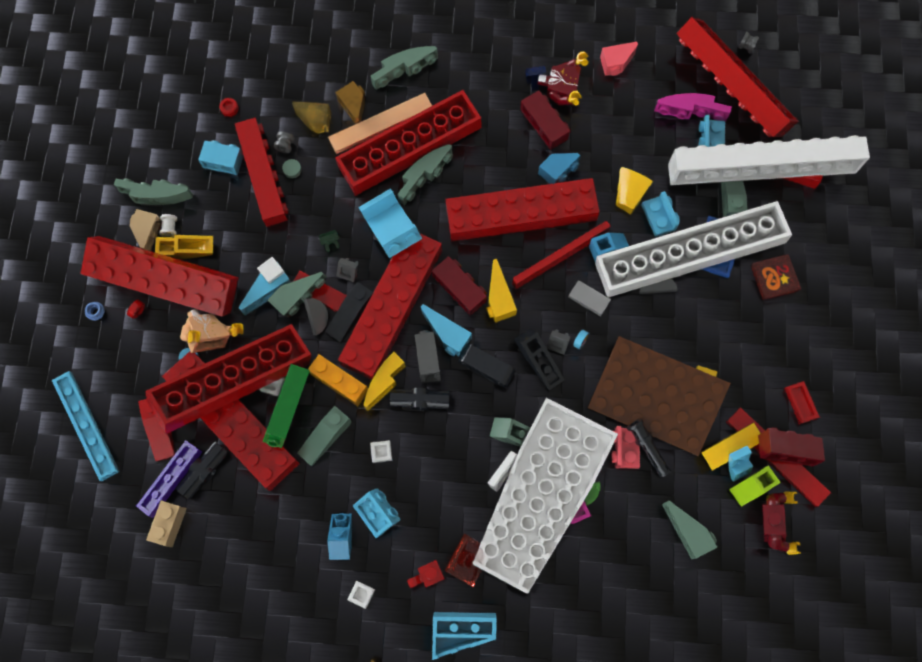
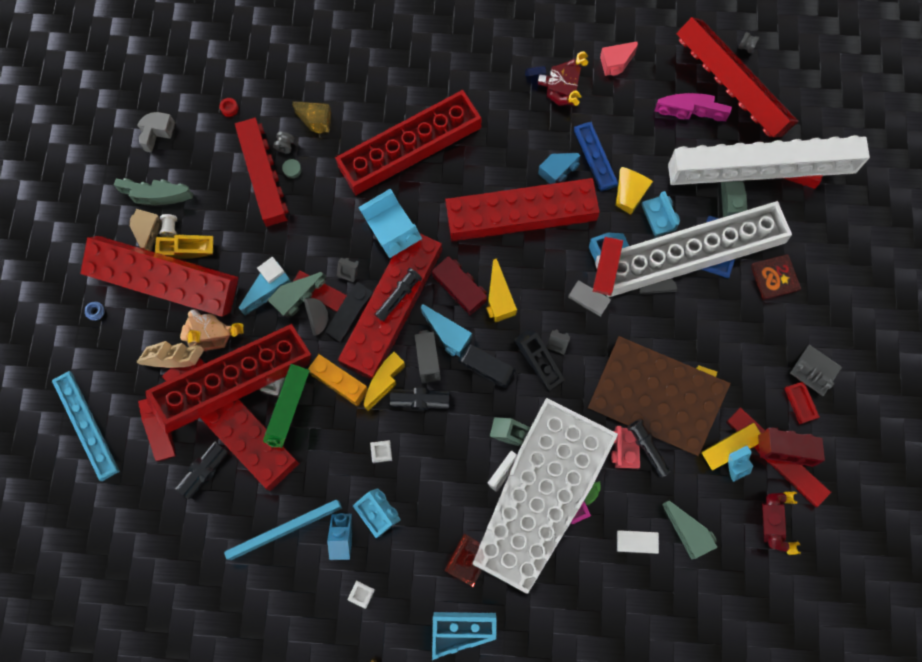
red tile [127,299,145,319] -> none
plate [136,440,202,518] -> none
tan brick [146,501,187,547] -> none
medium azure brick [198,140,244,175] -> none
sand green slope [297,406,352,466] -> none
clear green tile [319,230,339,252] -> none
light nougat tile [328,93,432,154] -> none
pearl gold slope [335,81,365,124] -> none
sand green slope [371,46,438,90] -> none
sand green slope [397,144,453,206] -> none
red plate [407,560,444,588] -> none
red tile [512,221,611,289] -> none
dark red brick [520,90,570,150] -> none
medium azure tile [573,330,589,350] -> none
medium azure bracket [698,115,725,147] -> none
lime slope [729,465,781,506] -> none
none -> light grey brick [137,112,175,152]
none -> tan slope [137,341,204,368]
none -> medium azure tile [224,500,342,560]
none -> black pin [374,268,422,322]
none -> blue tile [574,121,618,192]
none -> red tile [592,237,624,296]
none -> white tile [617,531,659,554]
none -> dark grey hinge [790,345,842,396]

